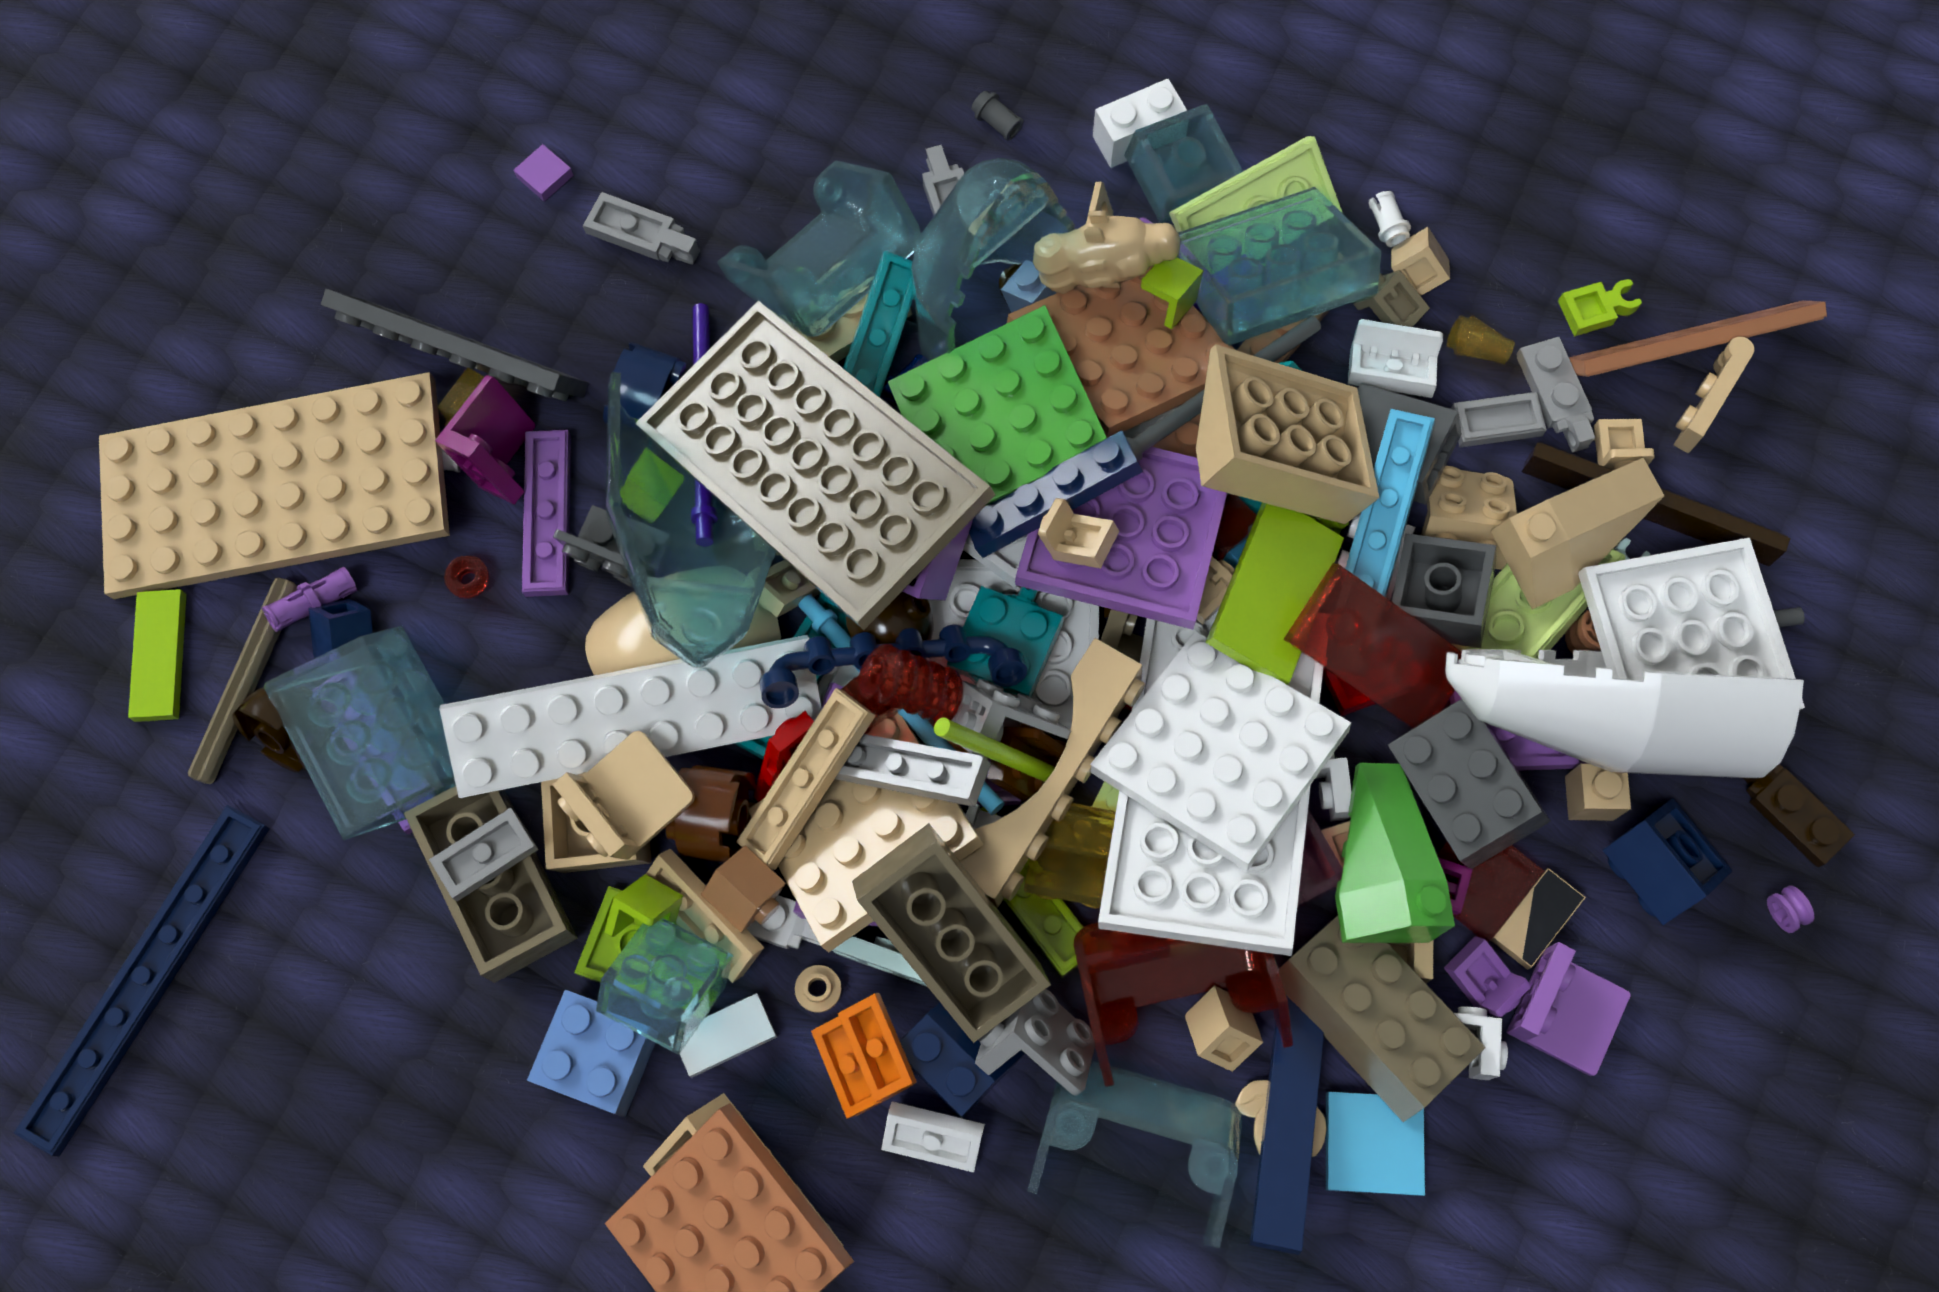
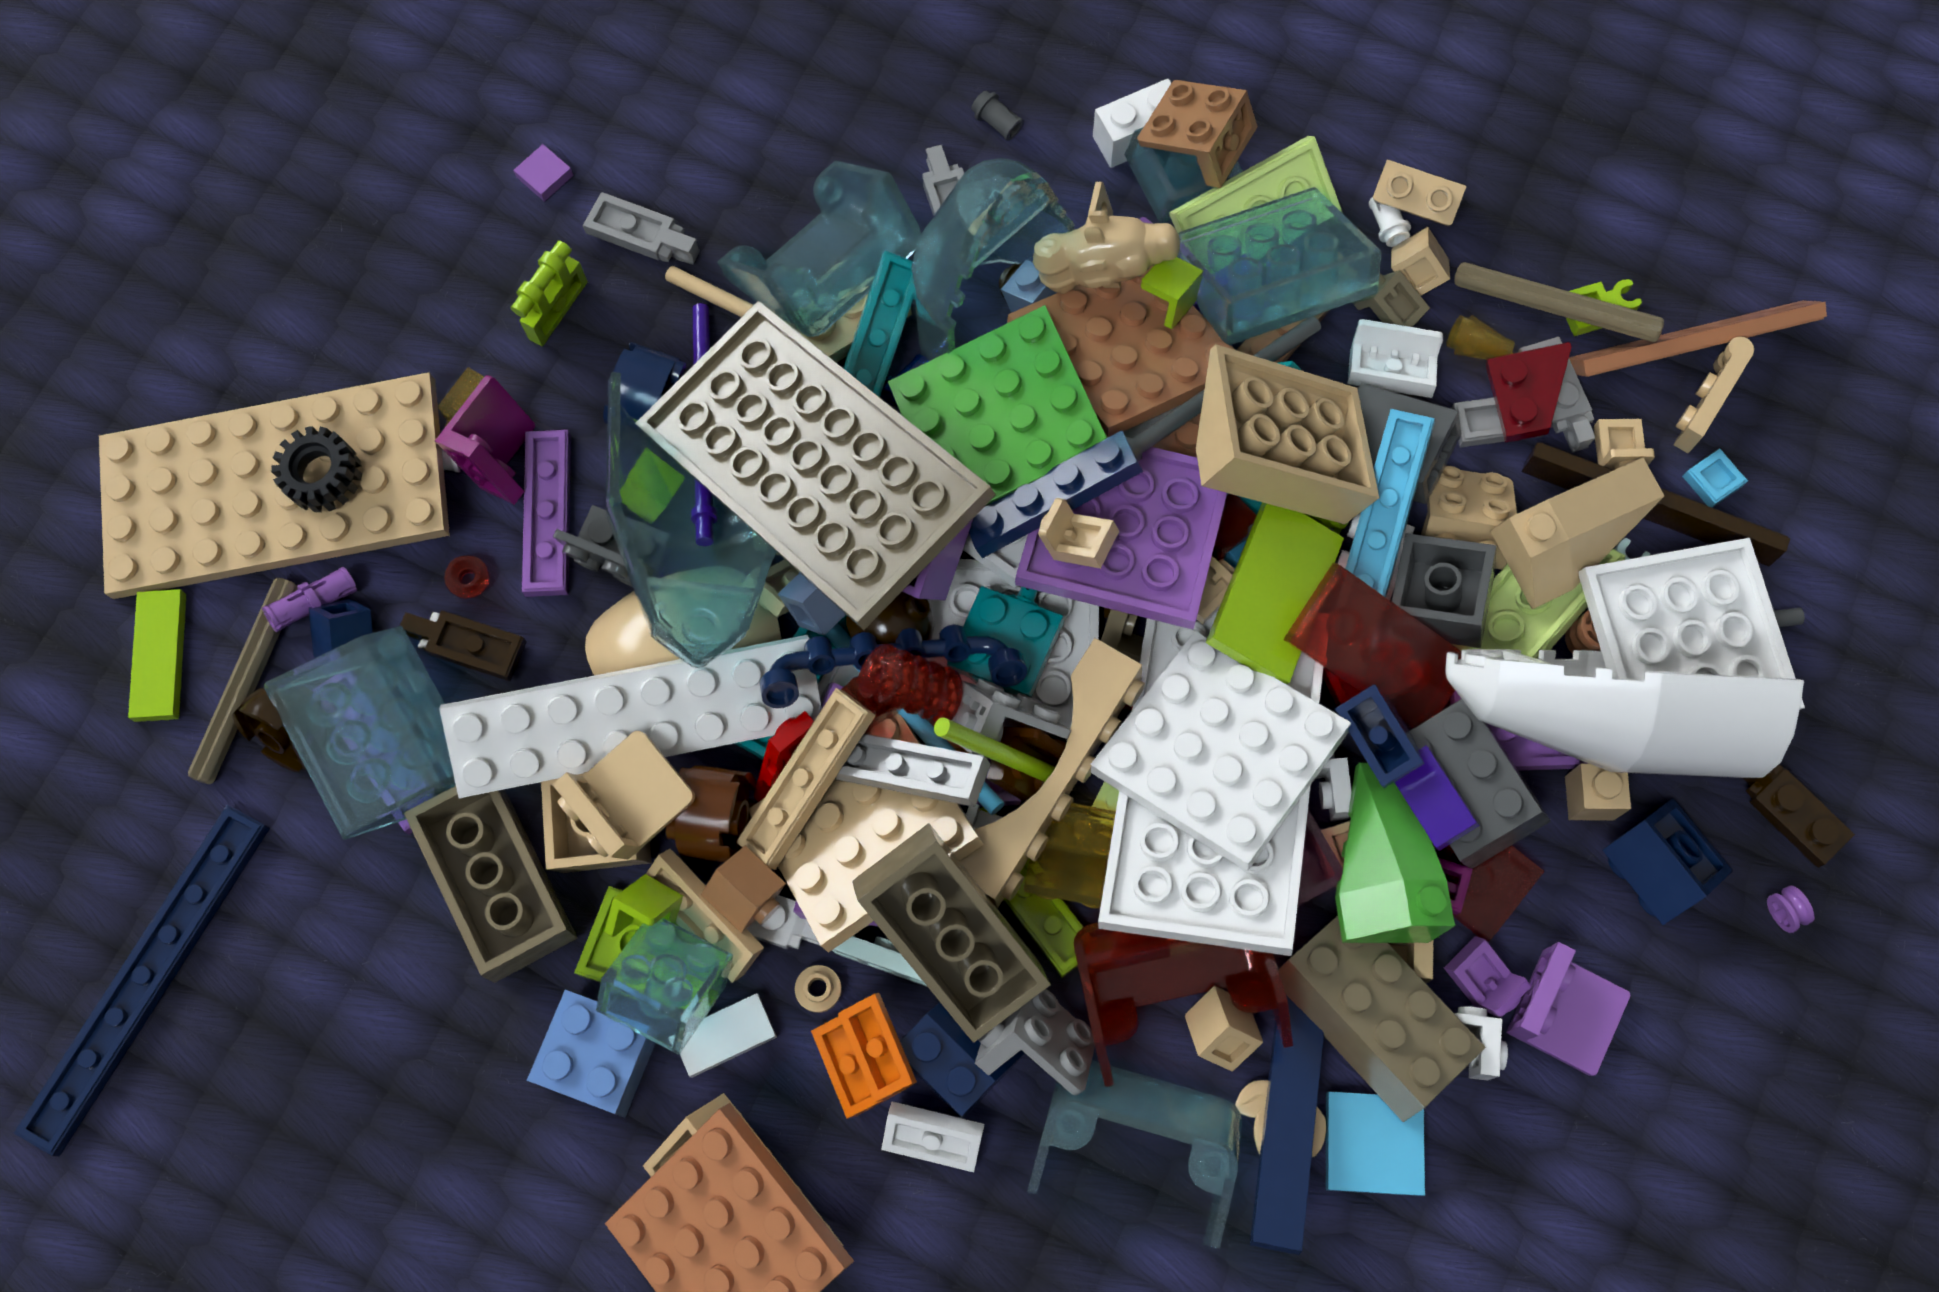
dark grey plate [321,289,589,402] -> none
light grey plate [429,808,539,901] -> none
black tile [1490,868,1586,970] -> none
none -> black tyre [271,426,362,513]
none -> dark brown hinge [399,610,527,682]
none -> lime plate [510,241,588,347]
none -> tan bar [665,266,753,317]
none -> sand blue brick [778,573,846,636]
none -> medium nougat bracket [1137,80,1258,188]
none -> dark blue slope [1335,684,1425,788]
none -> tan bracket [1373,159,1467,226]
none -> dark purple tile [1394,745,1480,851]
none -> dark tan axle [1454,262,1664,342]
none -> dark red wing [1486,342,1572,443]
none -> medium azure tile [1682,448,1748,508]

